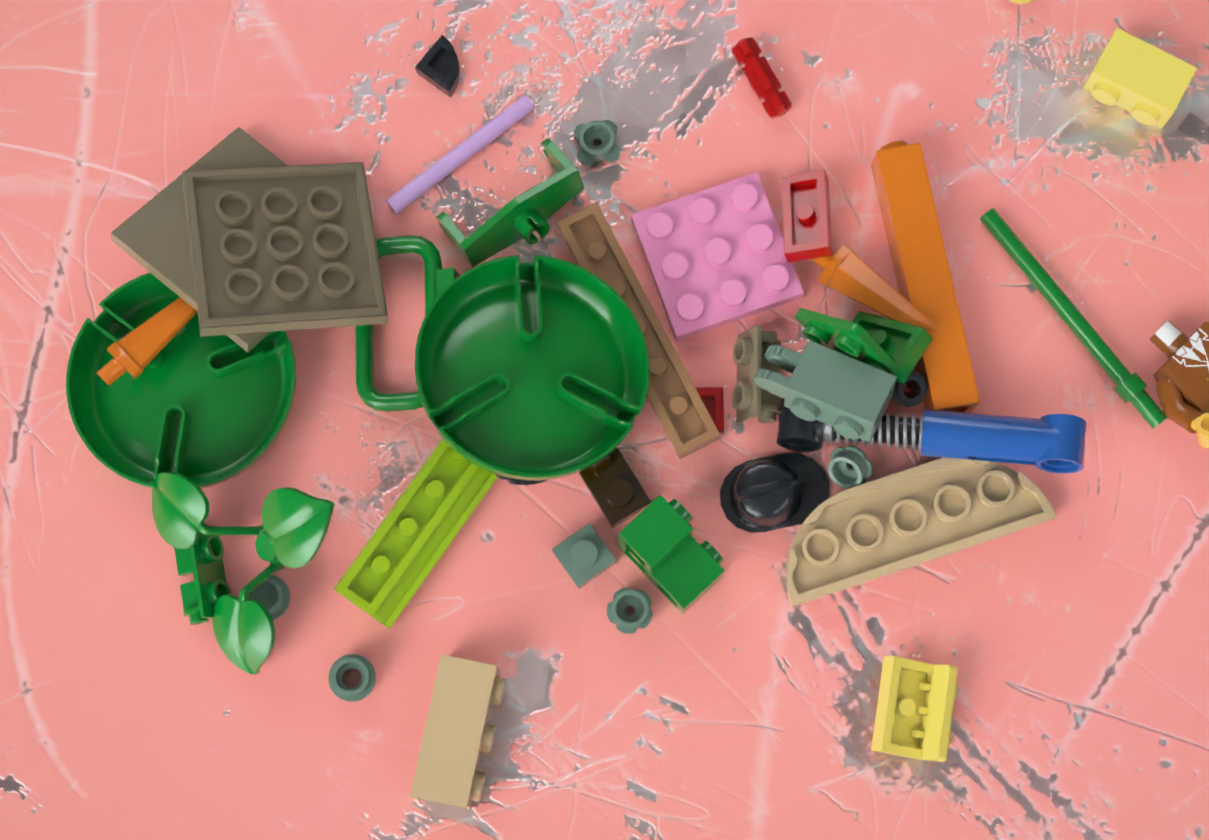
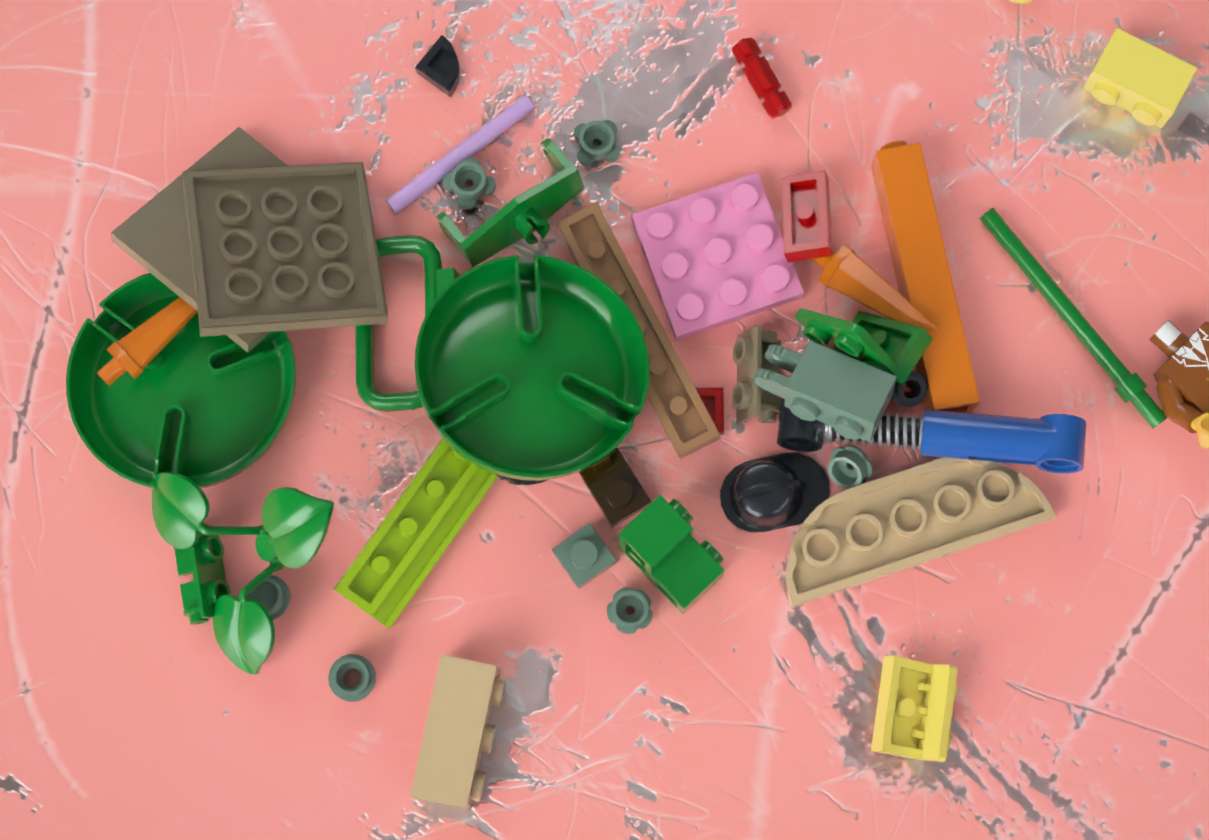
none -> sand green plate [443,158,496,210]

